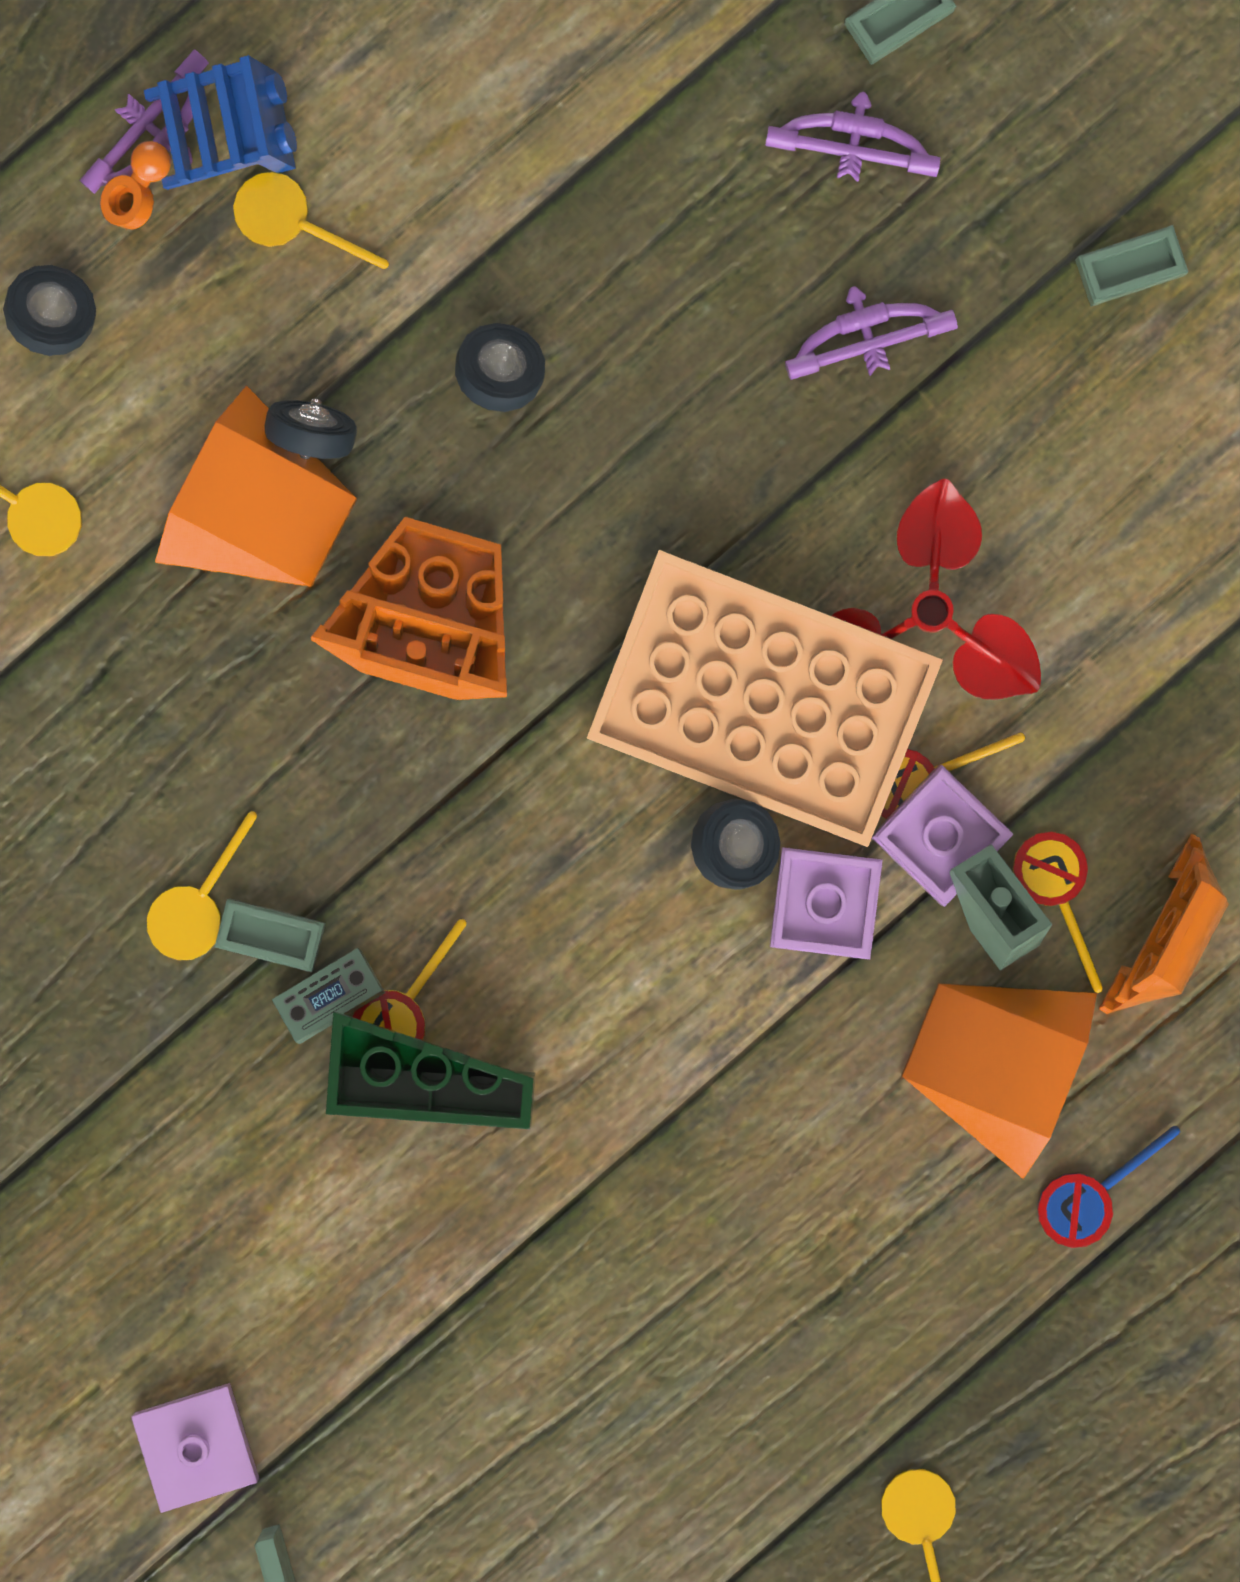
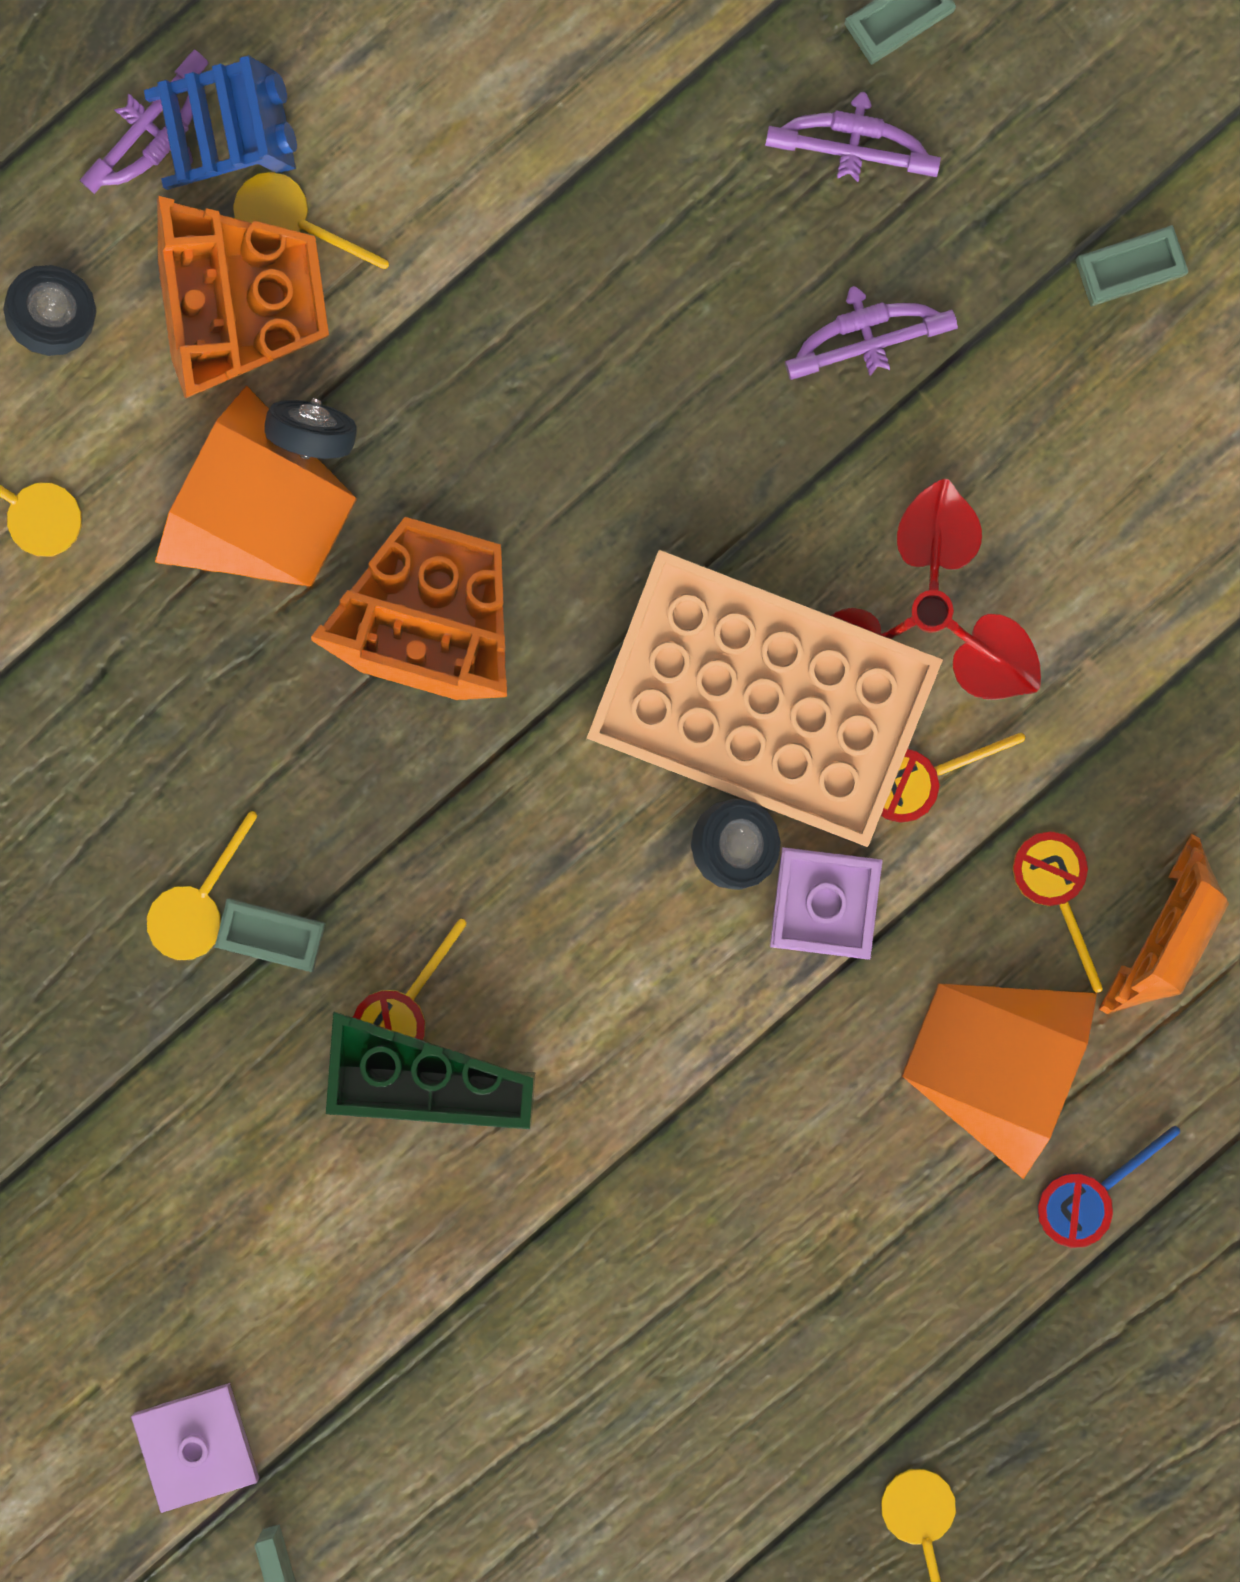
orange plate [100,141,171,230] -> none
sand green tile [272,948,385,1044] -> none
black wheel [455,323,545,412] -> none
lavender plate [872,765,1013,907] -> none
sand green slope [950,844,1052,971] -> none
none -> orange wedge [157,196,329,399]

